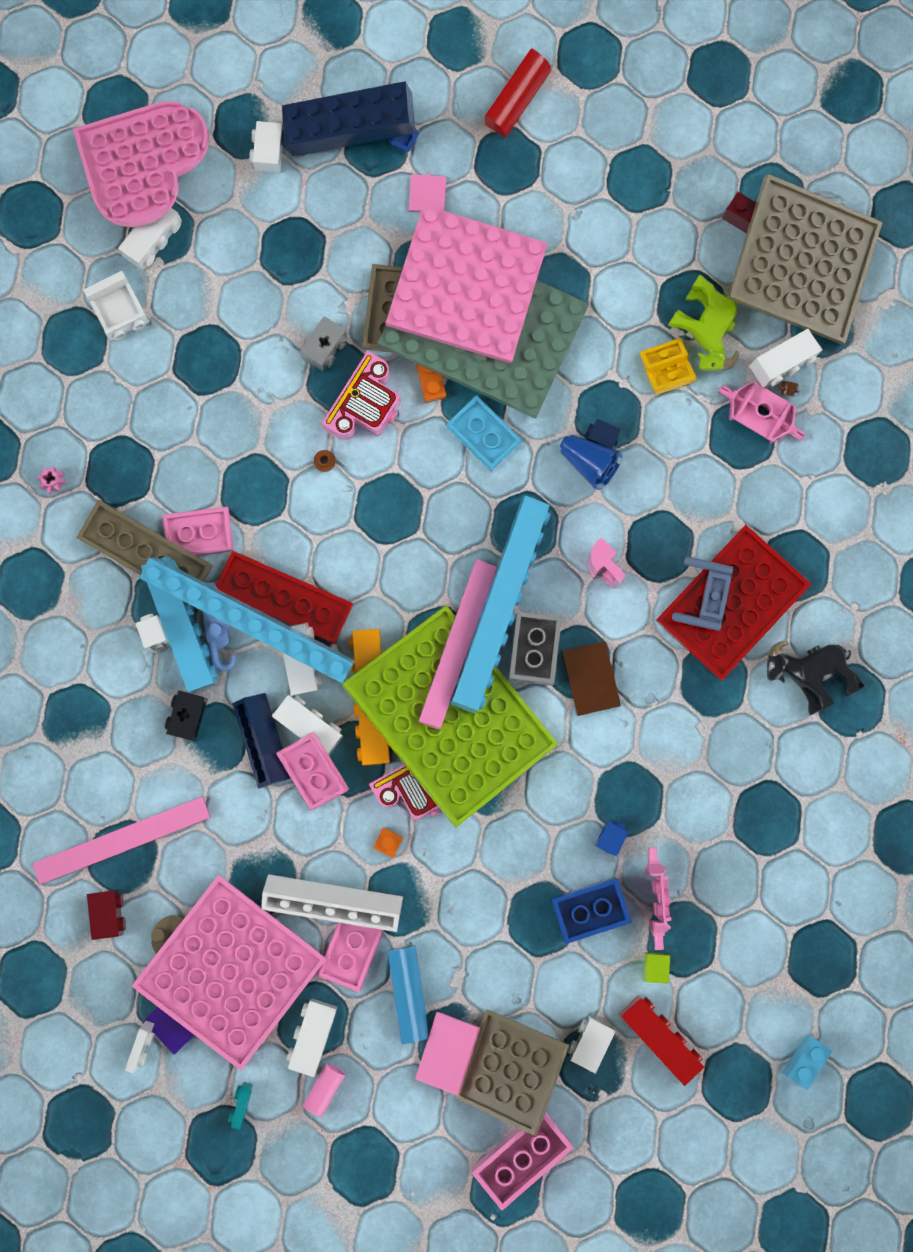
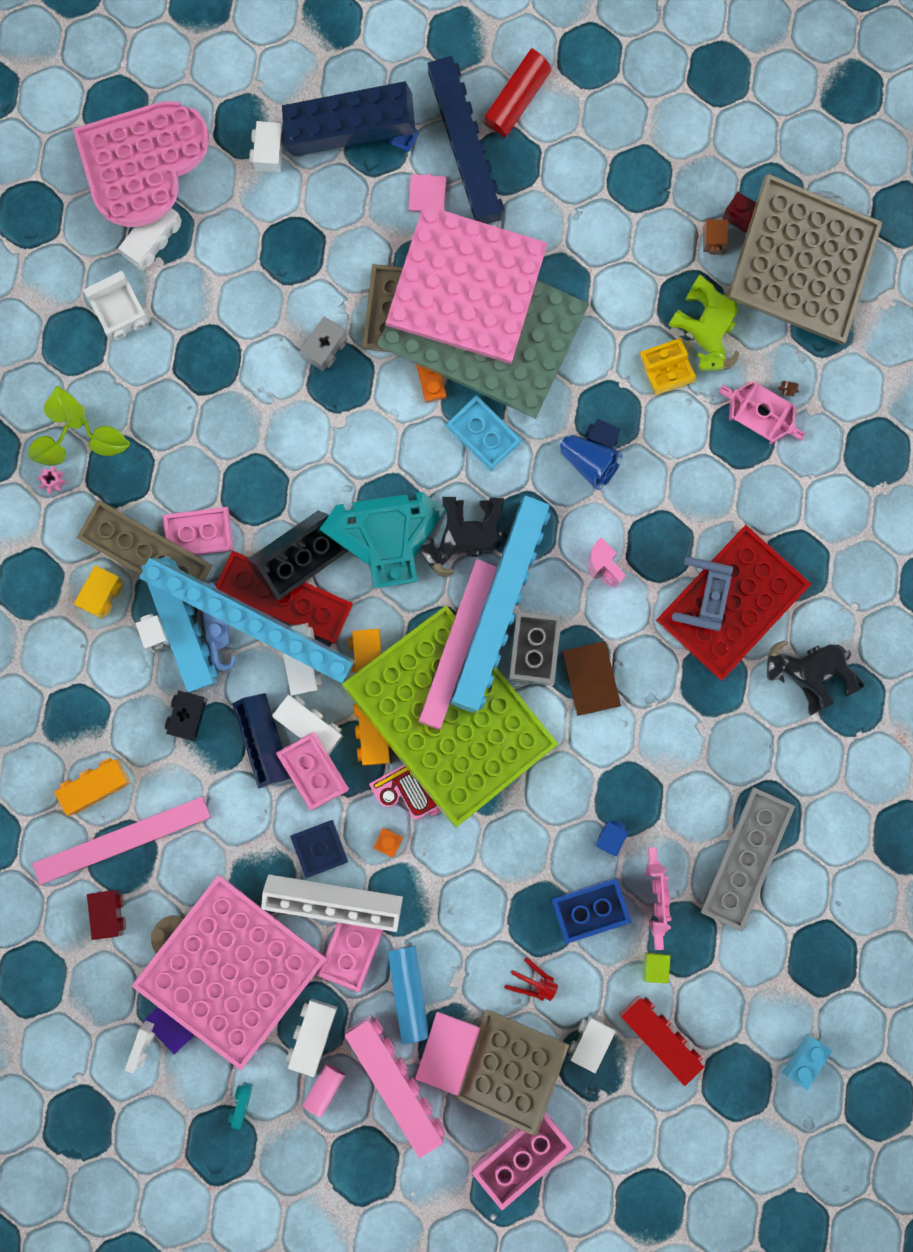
dark orange plate [314,450,336,472] -> none
brick [322,351,401,440] -> none
white brick [749,329,822,388] -> none
none -> lime plant [28,386,130,466]
none -> light orange brick [54,758,131,816]
none -> yellow brick [74,565,123,619]
none -> black slope [247,510,348,601]
none -> dark blue plate [290,820,348,879]
none -> teal plate [319,492,446,589]
none -> bright pink brick [344,1015,445,1159]
none -> black animal [420,497,507,577]
none -> dark blue brick [427,56,504,224]
none -> red plant [504,958,558,1001]
none -> light grey plate [700,787,795,932]
none -> dark orange brick [703,219,728,255]

